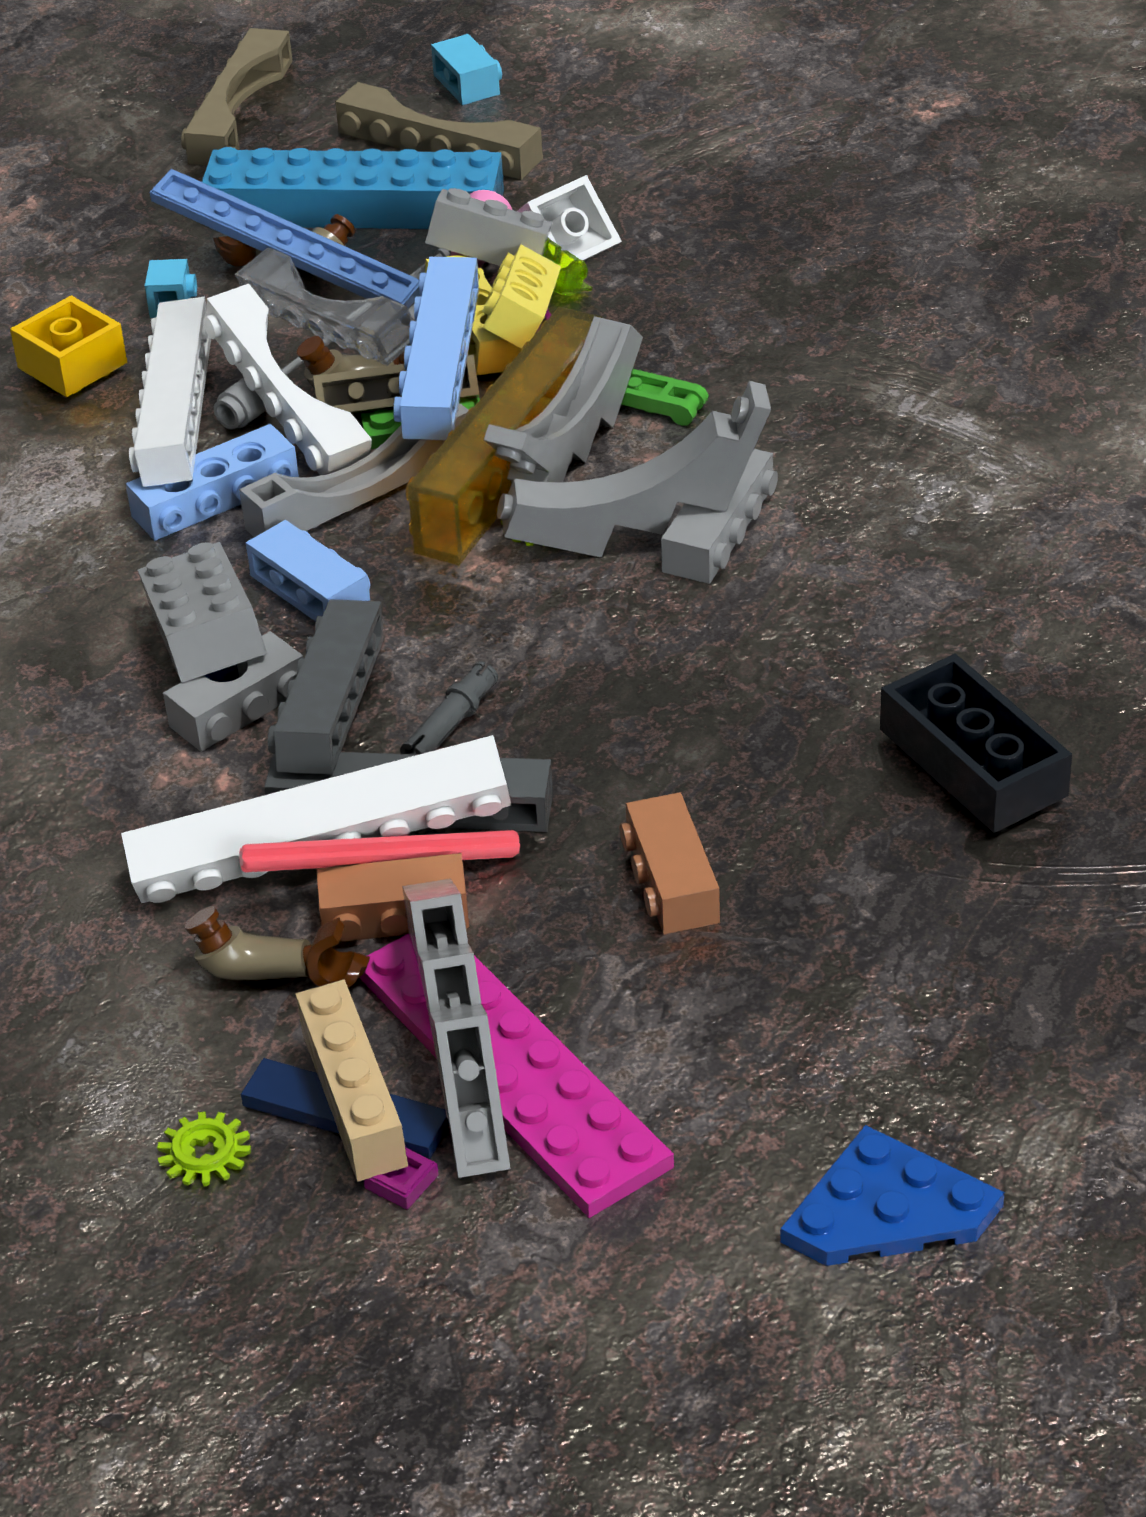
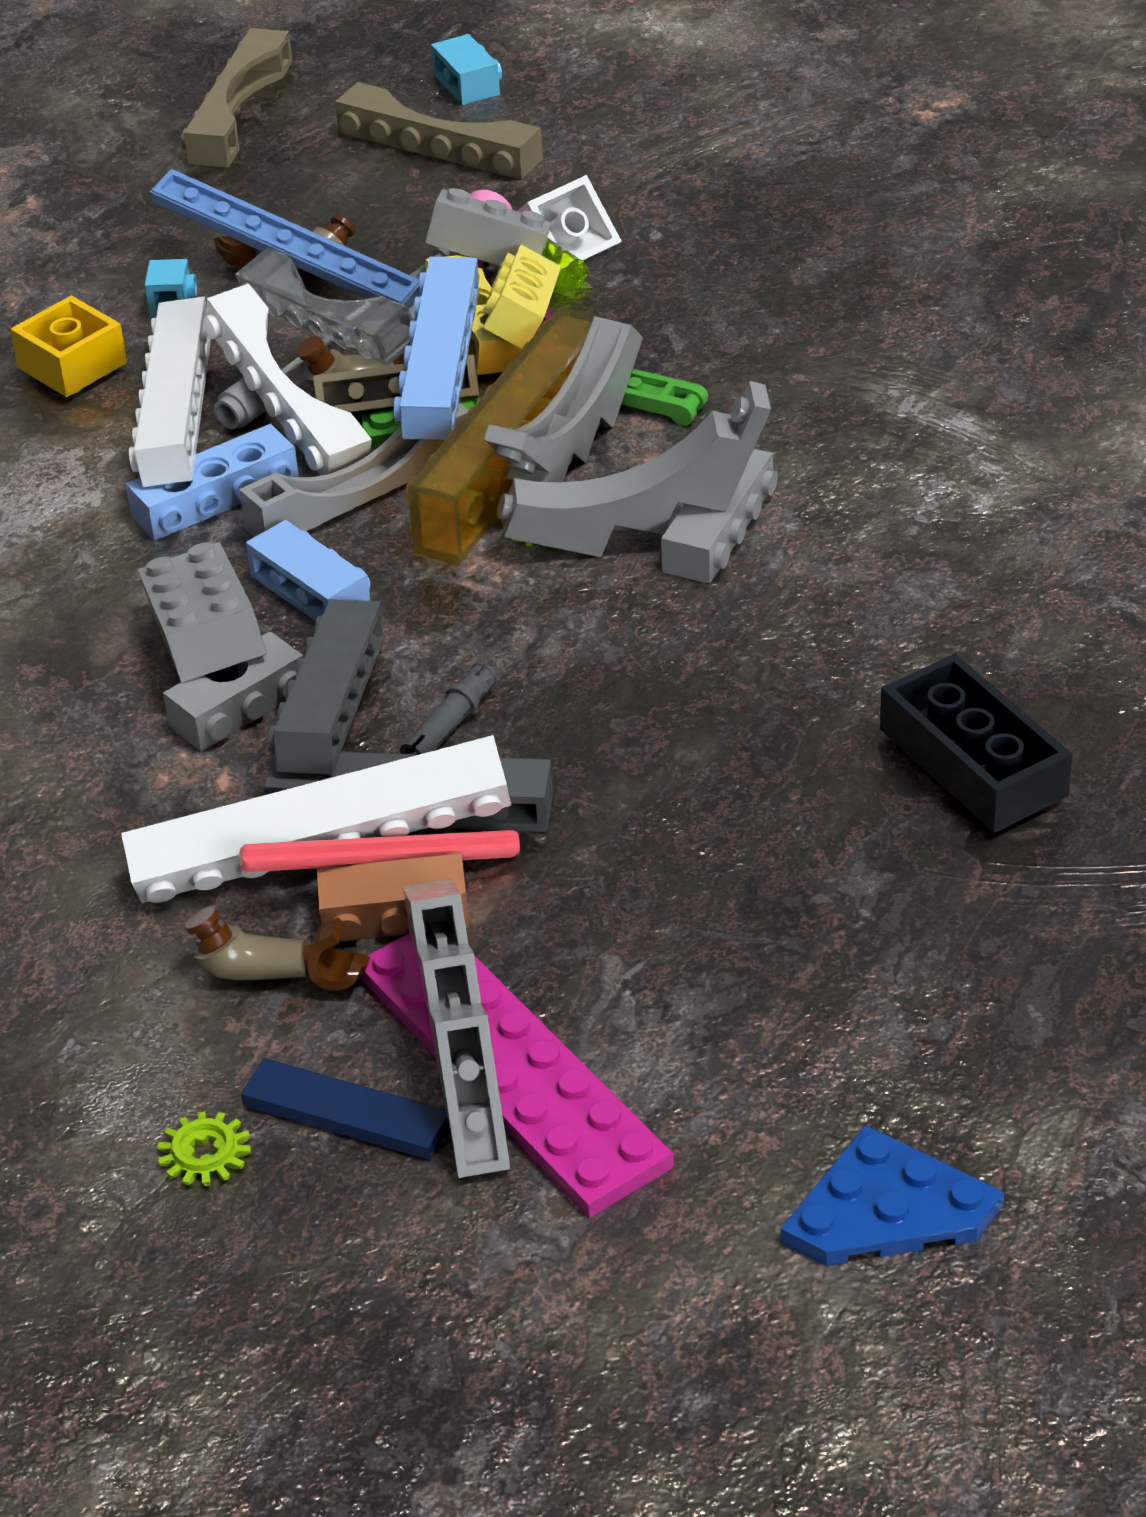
dark azure brick [202,147,504,229] -> none
tan brick [295,979,408,1182] -> none
magenta tile [364,1147,439,1210] -> none
nougat brick [619,792,720,934] -> none

